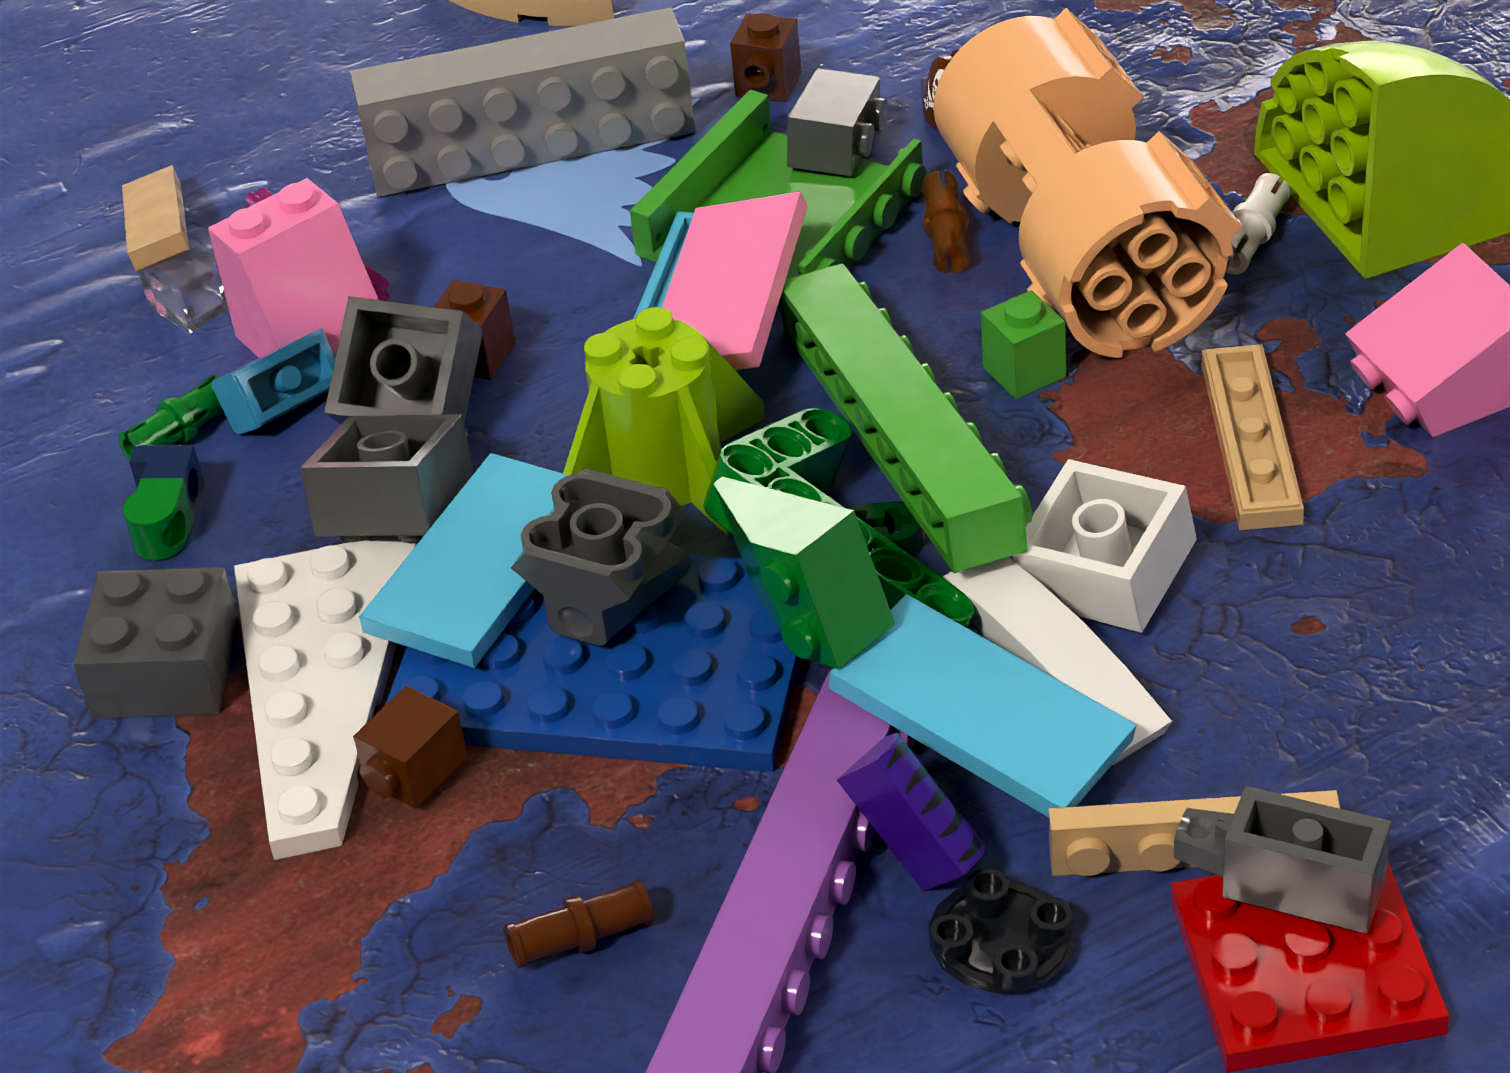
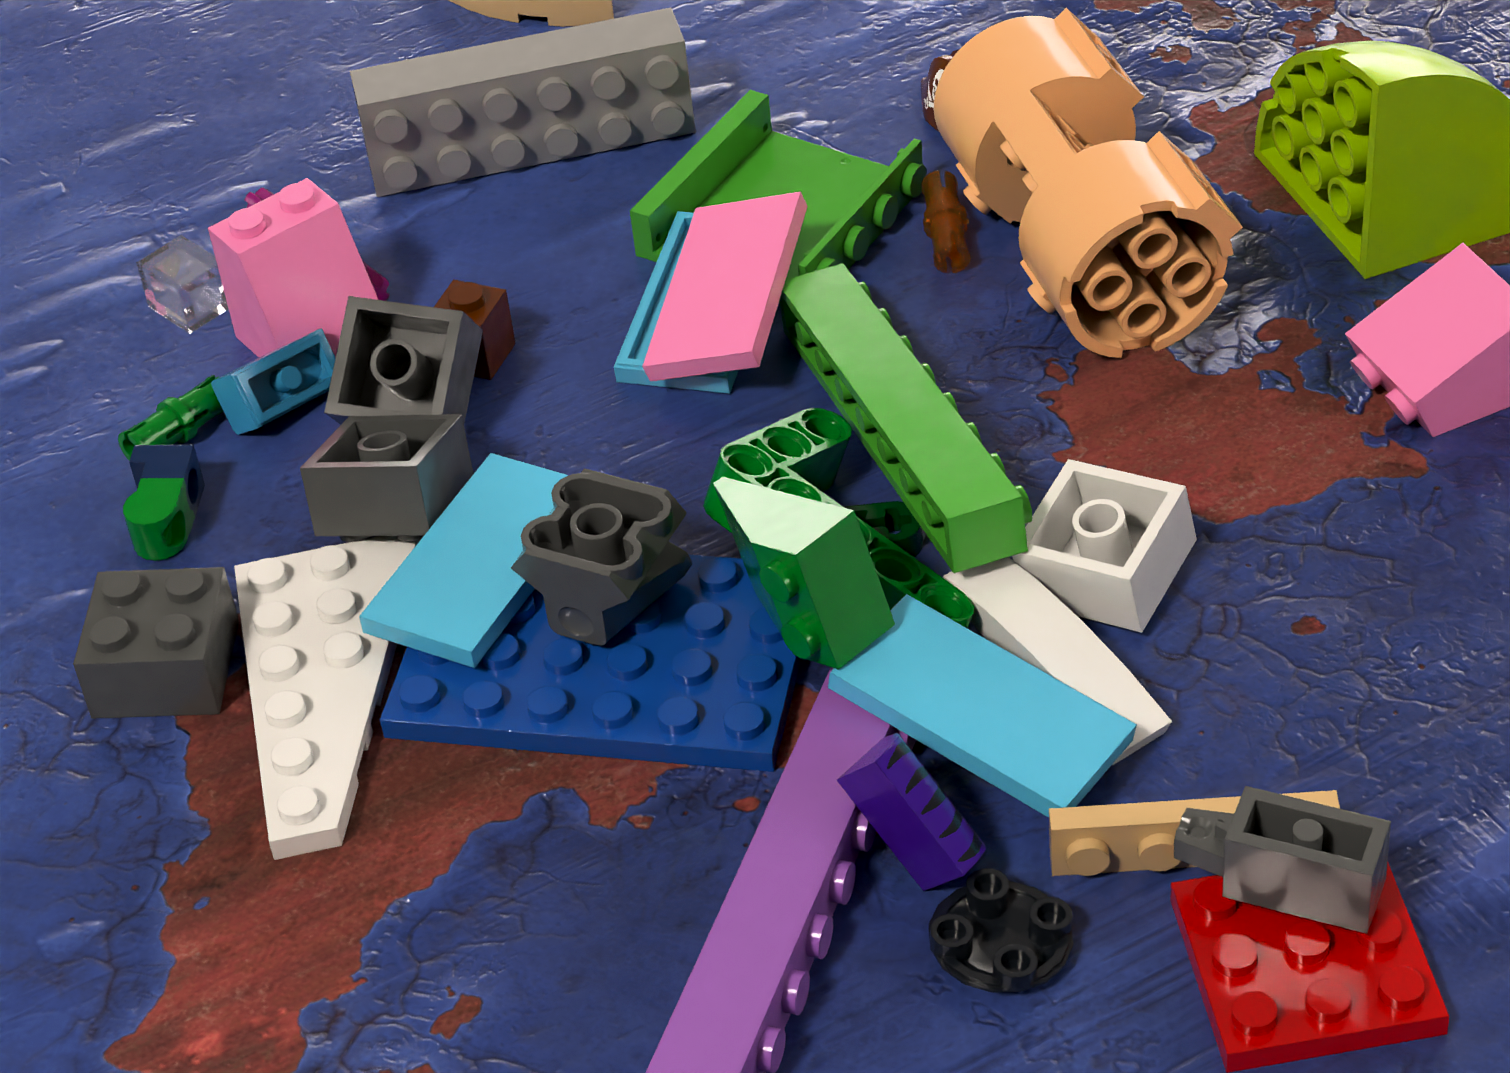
tan tile [122,165,189,271] -> none
reddish brown brick [353,685,468,809] -> none
light blue piece [445,98,700,267] -> none
reddish brown pin [503,880,654,969] -> none
lime brick [563,307,765,536] -> none
reddish brown brick [730,13,802,103] -> none
dark grey brick [787,68,887,176] -> none
bright green brick [981,290,1066,399] -> none
tan tile [1202,344,1304,531] -> none
white pin [1225,173,1291,275] -> none

